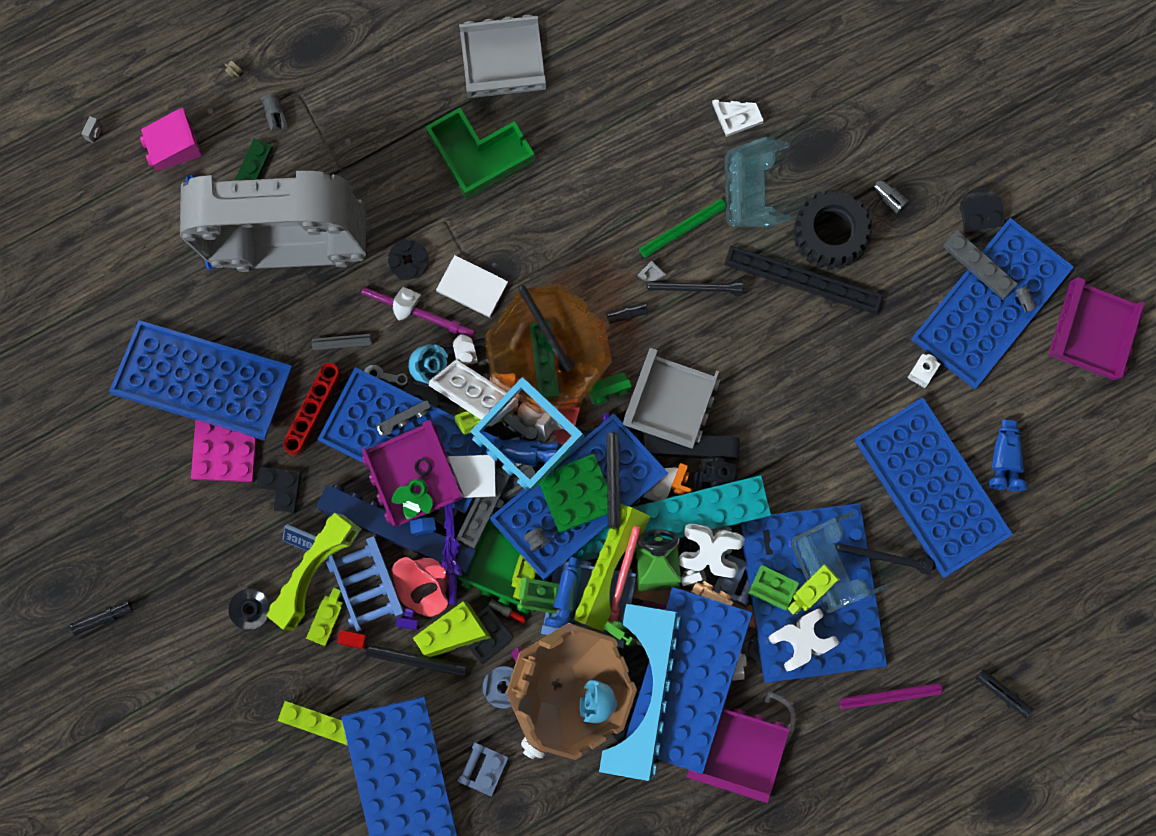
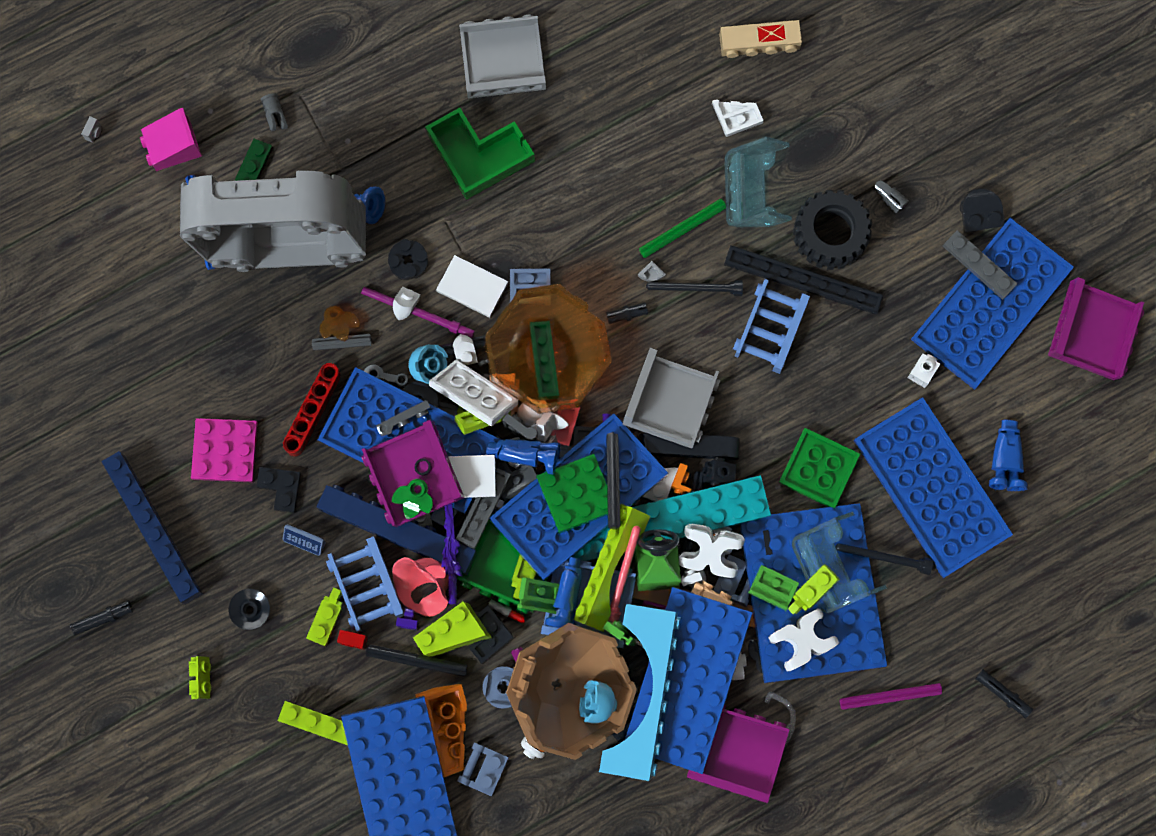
blue plate [109,320,292,441] -> none
dark tan plate [225,61,243,78] -> none
lime arch [266,513,361,631] -> none
blue piece [410,517,436,536] -> none
medium azure window [470,377,584,491] -> none
black piece [518,285,575,373] -> none
dark grey wheel [524,527,550,552] -> none
green bracket [587,373,632,405] -> none
dark grey pin [1015,286,1037,313] -> none
none -> dark blue brick [101,451,203,605]
none -> lime hinge [189,656,211,699]
none -> clear orange plate [320,306,360,342]
none -> blue hair [354,186,385,224]
none -> orange wedge [415,684,467,777]
none -> sand blue plate [510,269,551,306]
none -> tan brick [719,20,802,58]
none -> medium blue fence [733,279,810,374]
none -> green plate [779,428,860,509]

